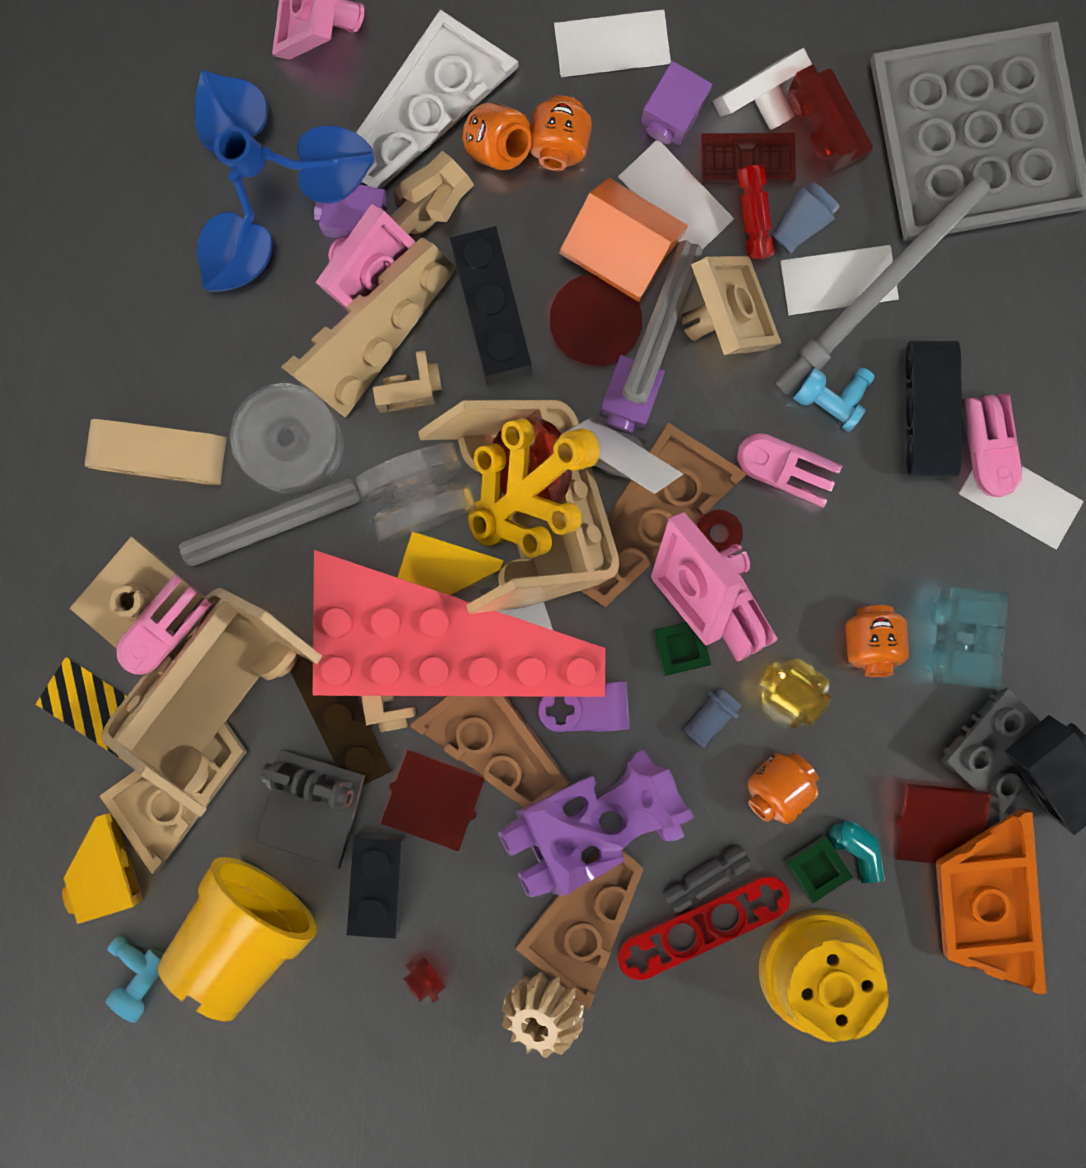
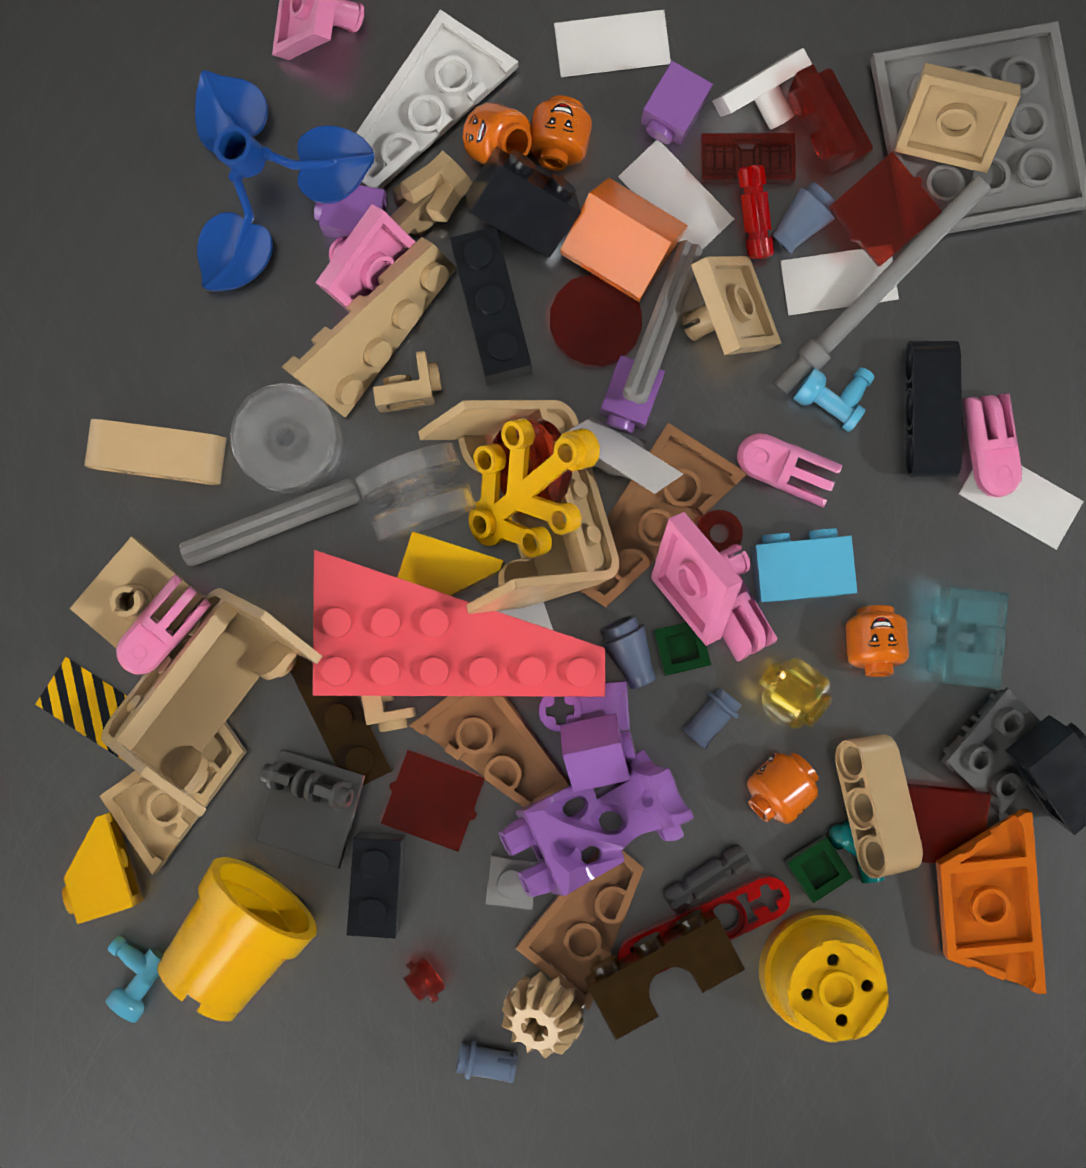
none -> sand blue pin [456,1040,518,1084]
none -> black brick [466,146,581,258]
none -> light grey plate [485,854,538,910]
none -> medium lavender brick [560,713,636,792]
none -> dark brown arch [585,909,746,1040]
none -> sand blue cone [600,615,657,689]
none -> medium azure brick [750,528,857,603]
none -> clear red piece [828,151,942,267]
none -> tan beam [835,734,923,879]
none -> tan tile [895,62,1021,173]

